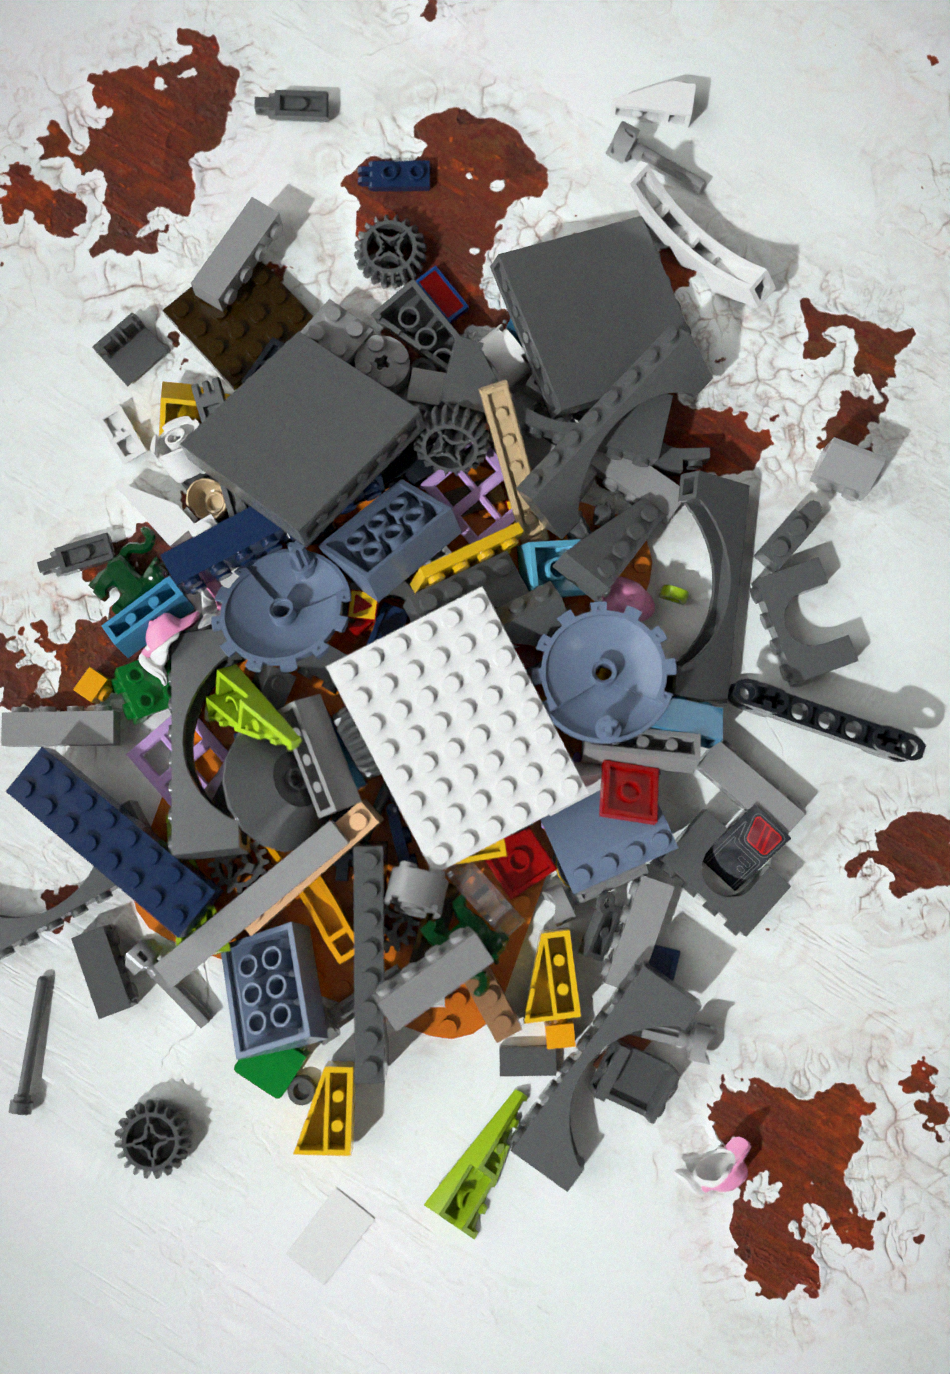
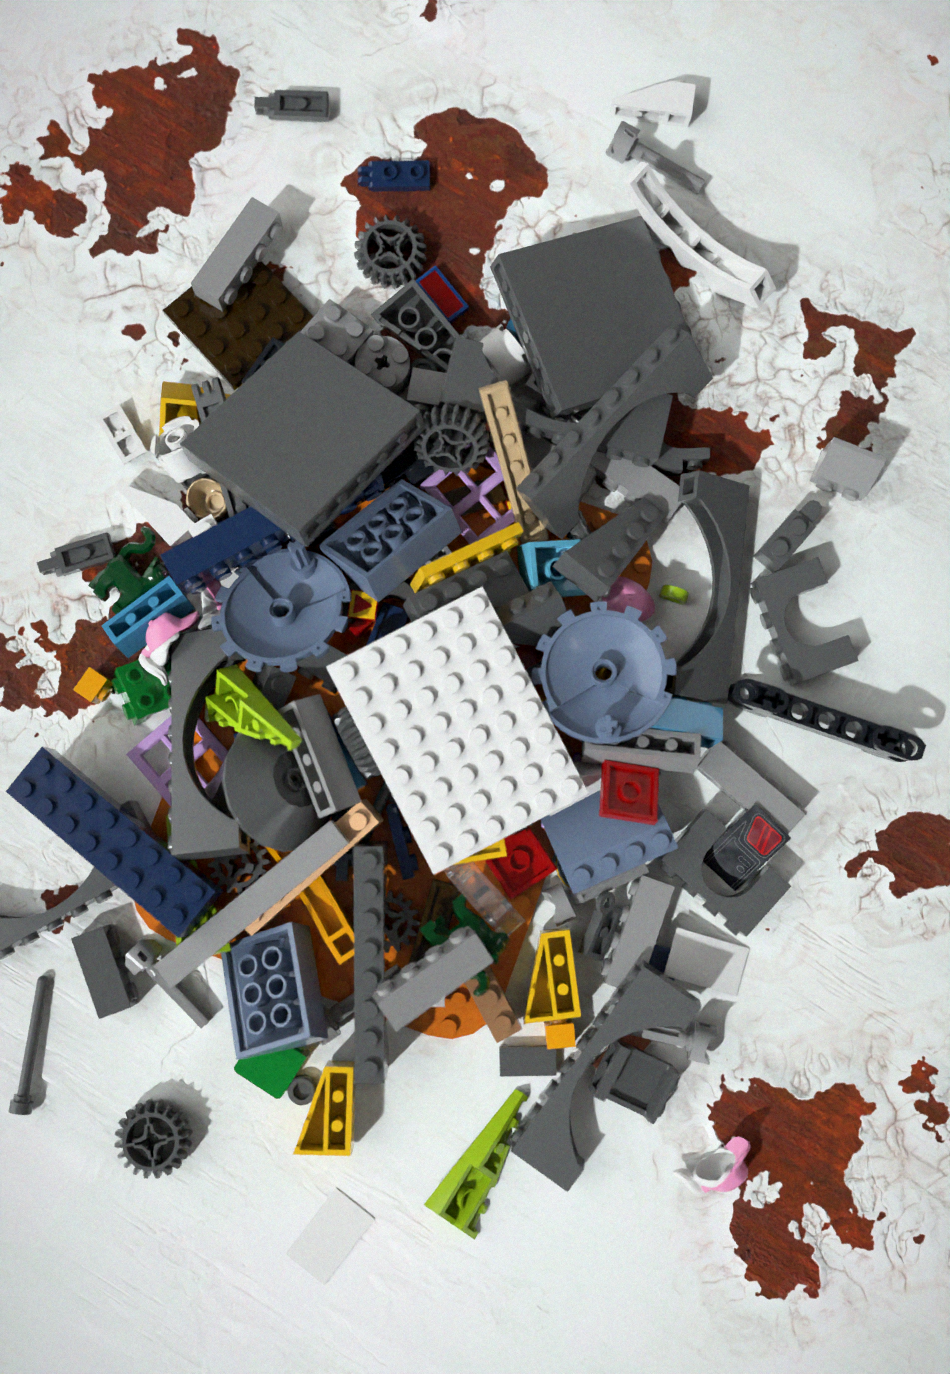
light grey brick [1,706,121,747] -> none
dark grey hinge [92,312,168,387] -> none
light grey brick [384,861,448,919] -> none
dark grey plate [593,502,615,527] -> none
none -> white sticker [664,928,749,996]

